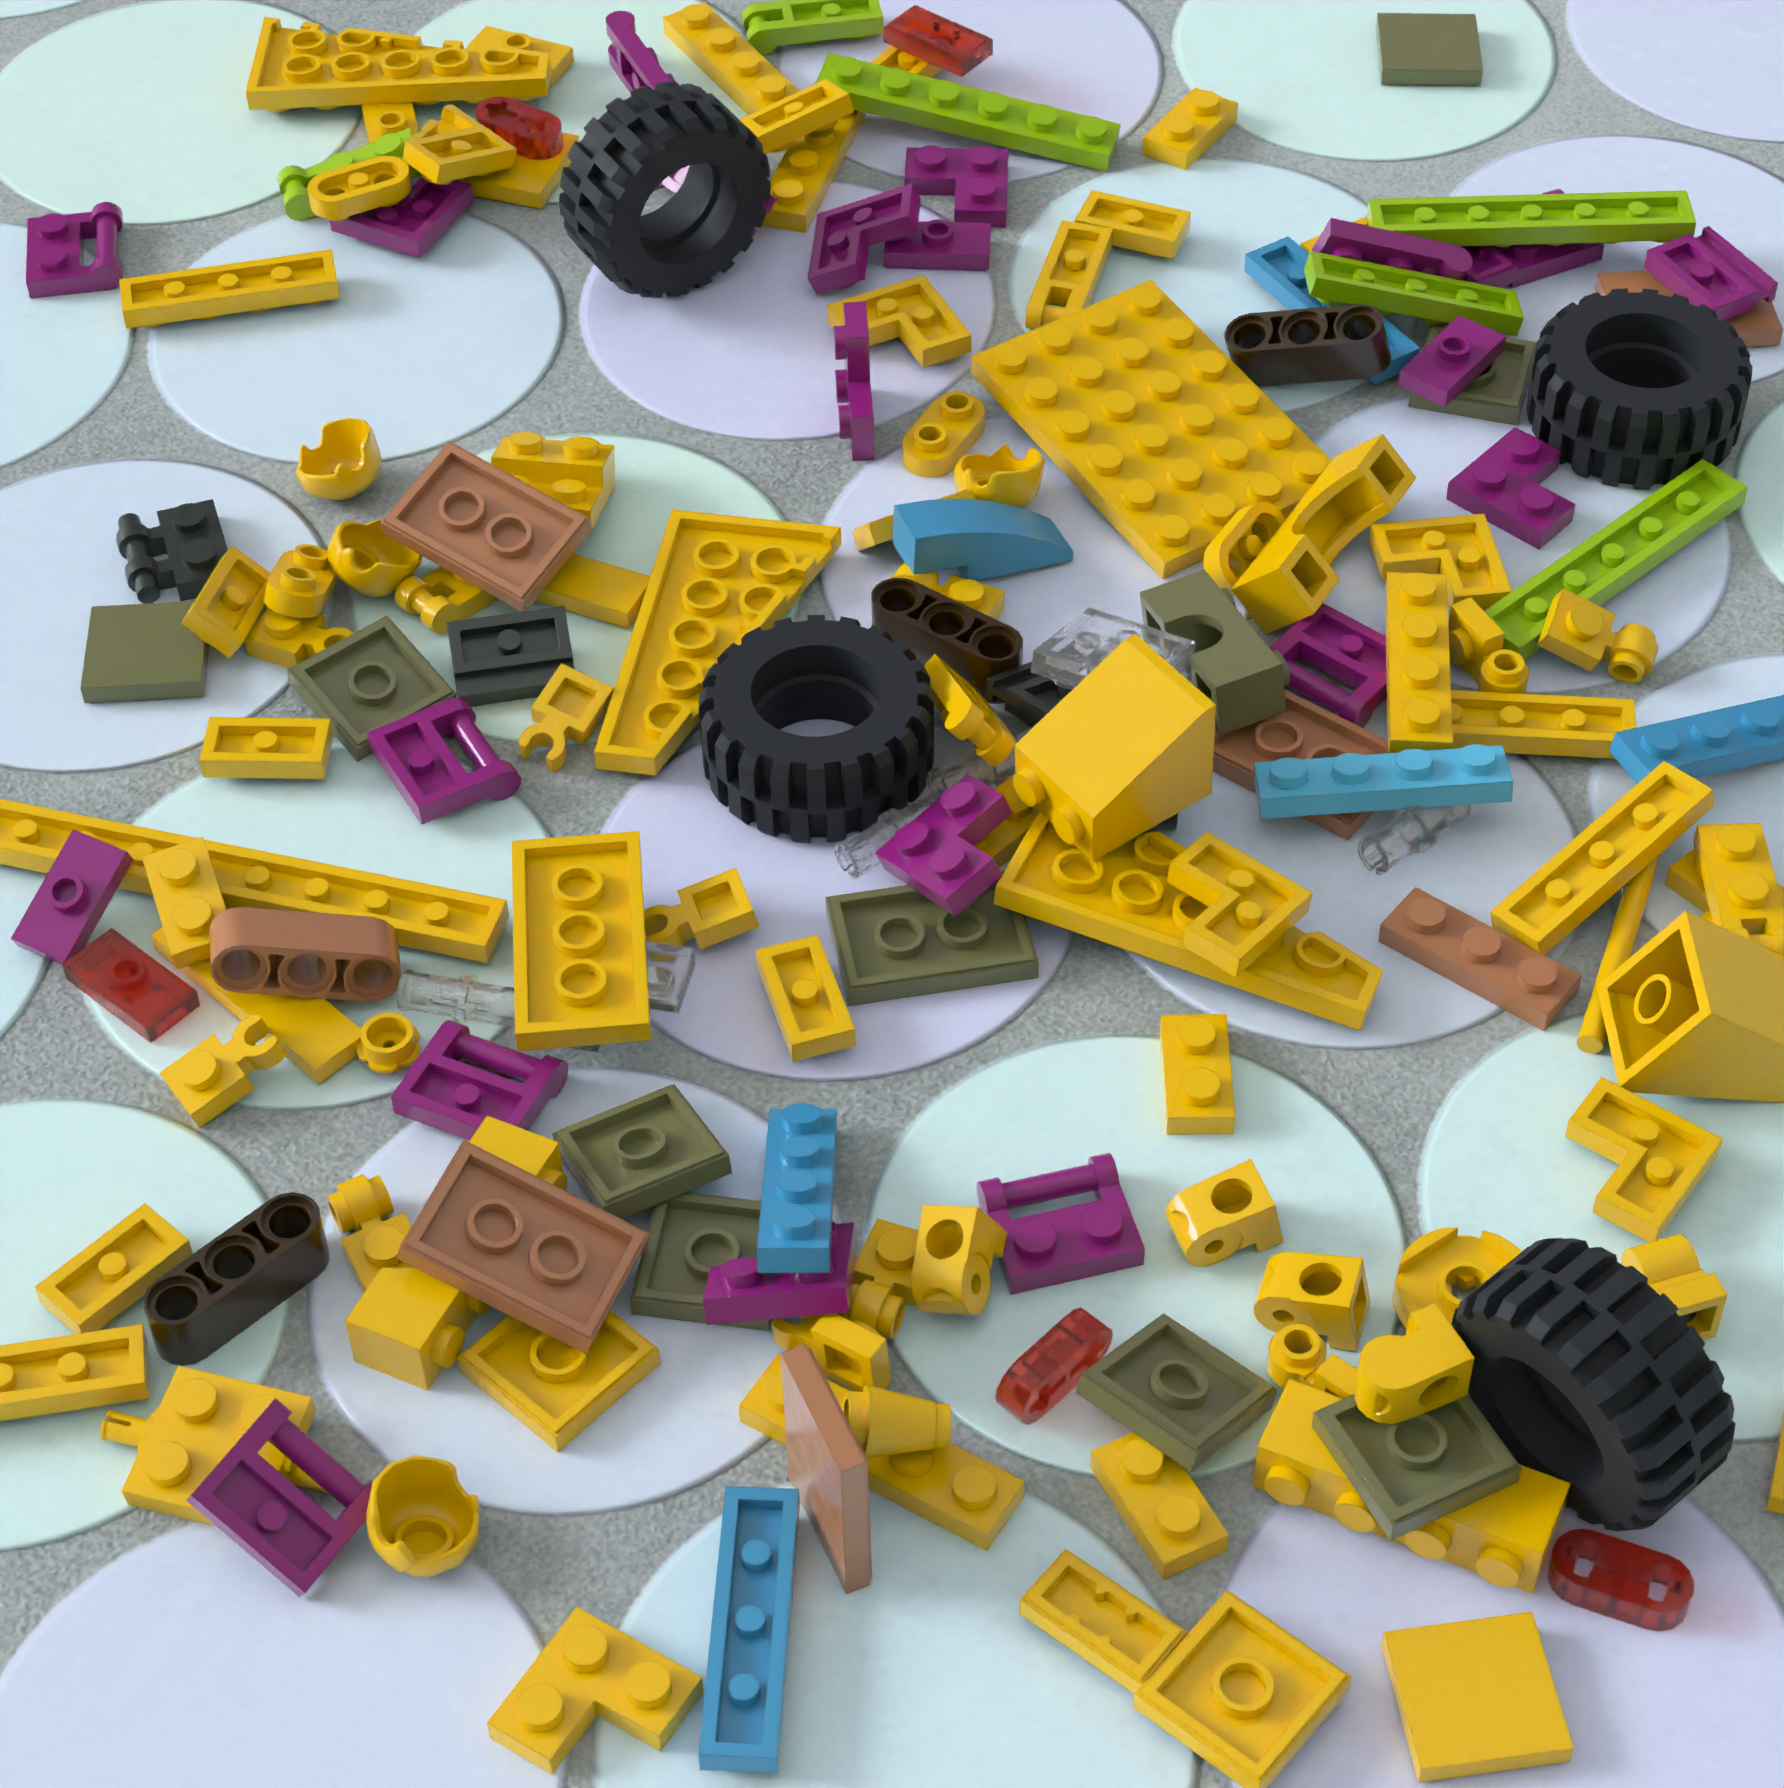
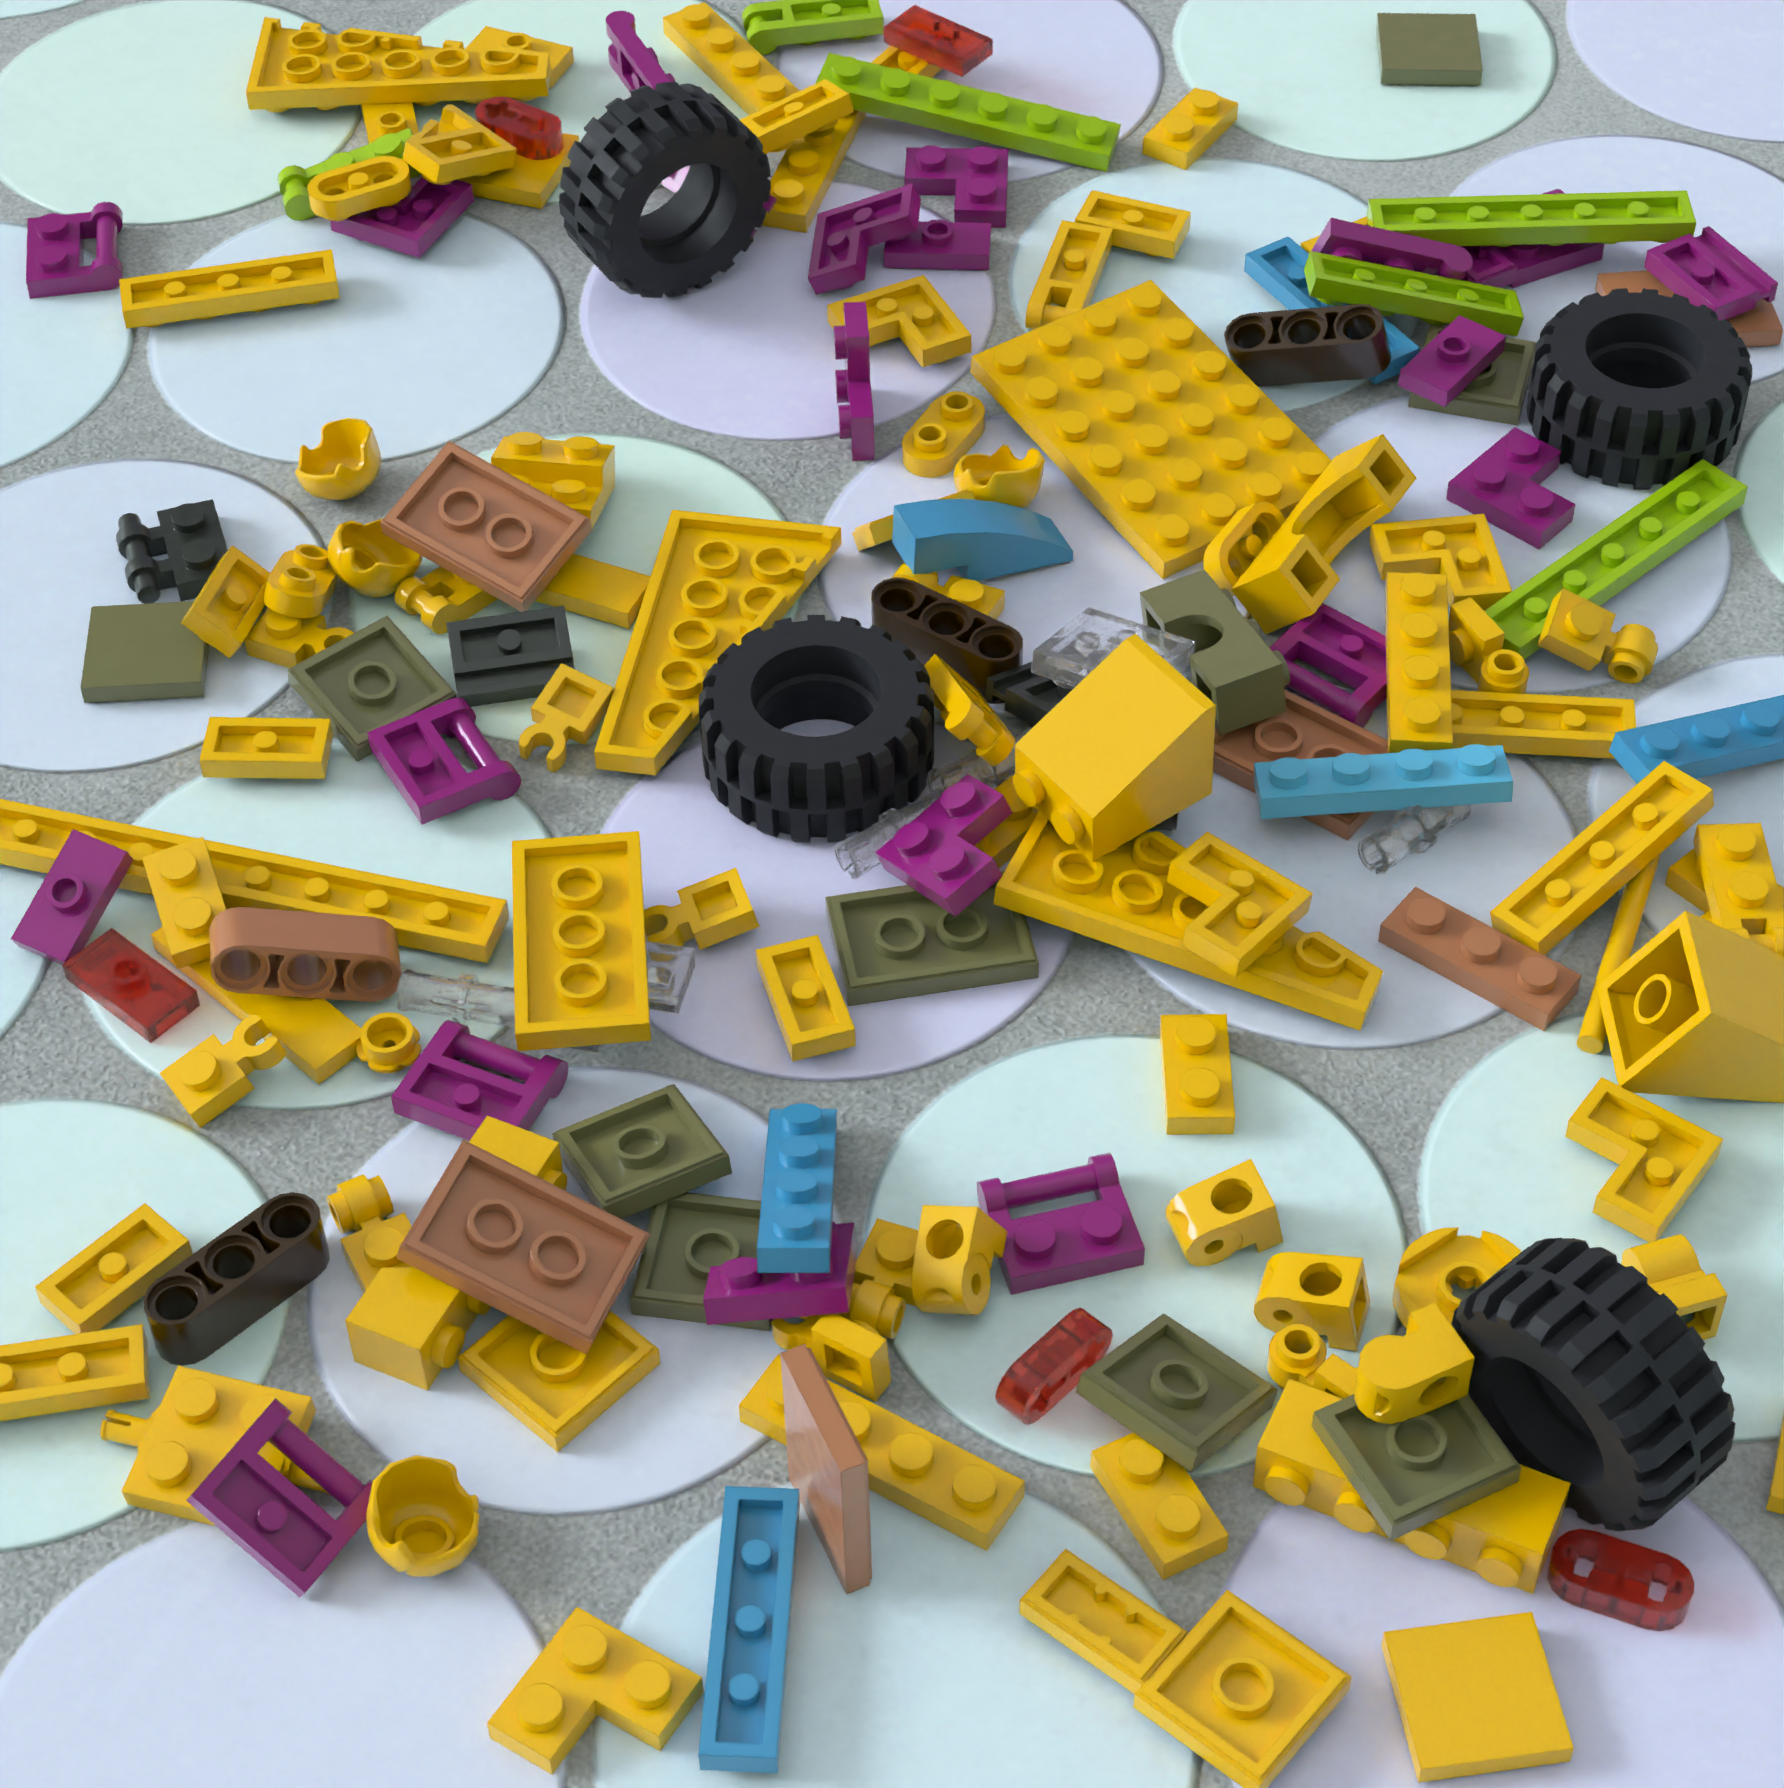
yellow cone [842,1385,951,1458] -> none

